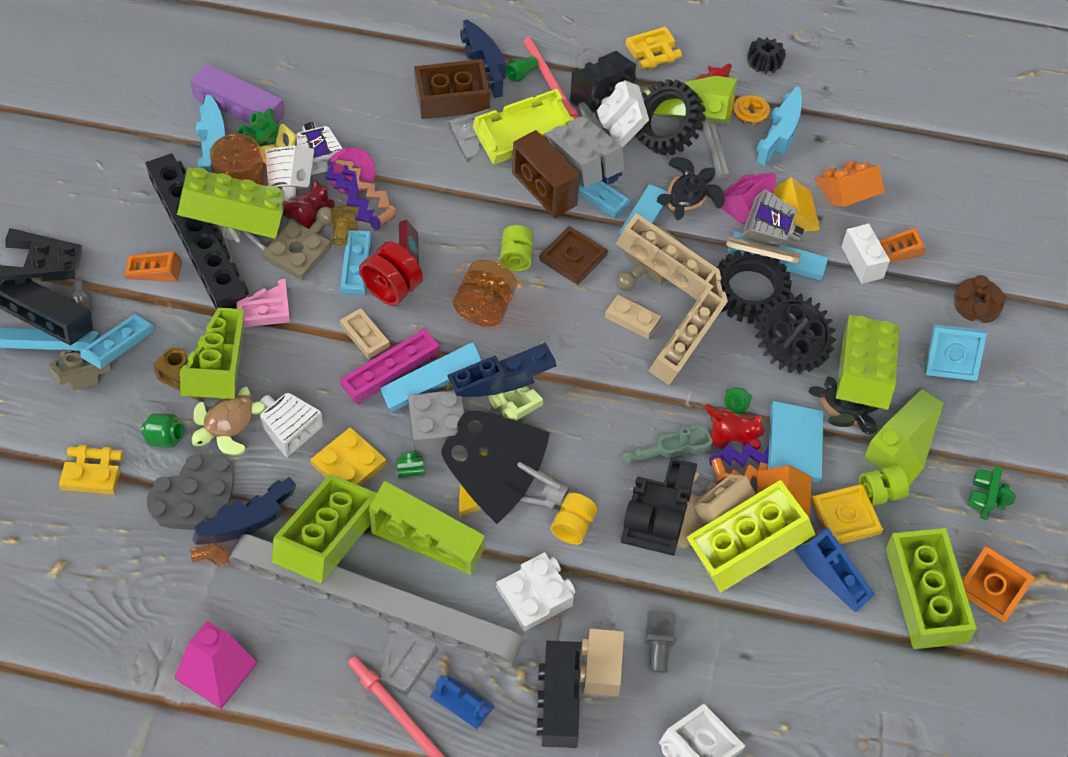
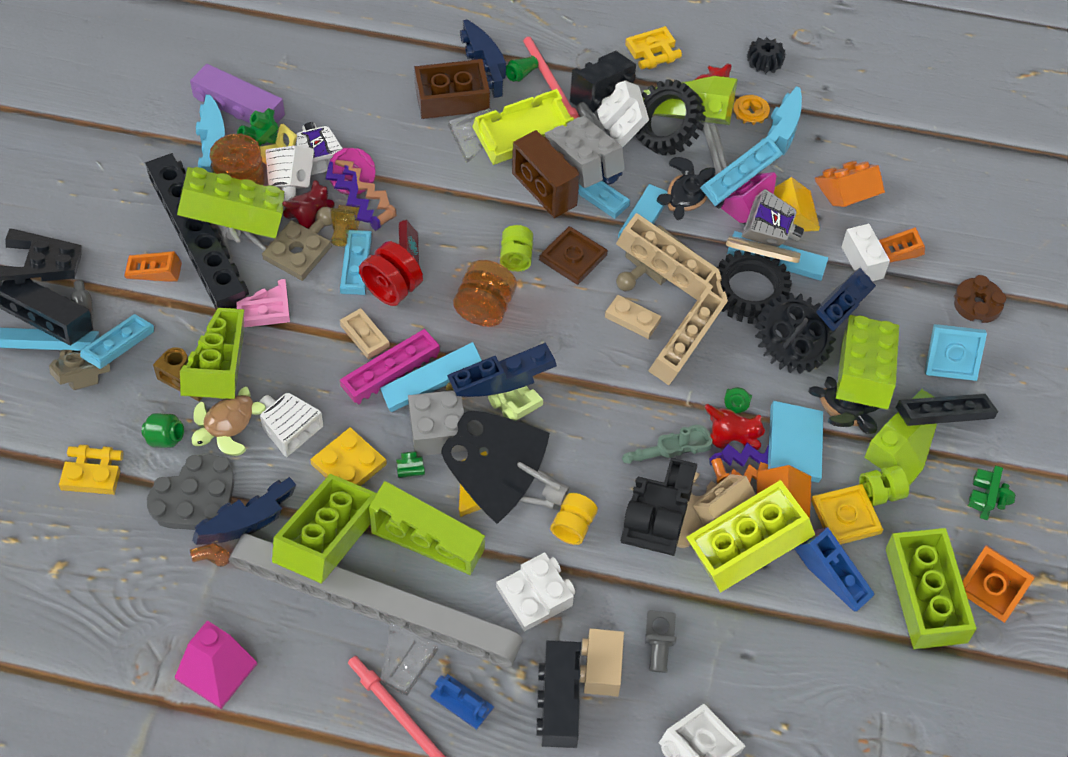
none -> medium azure tile [700,136,783,206]
none -> dark blue slope [816,268,876,331]
none -> black plate [895,394,998,426]

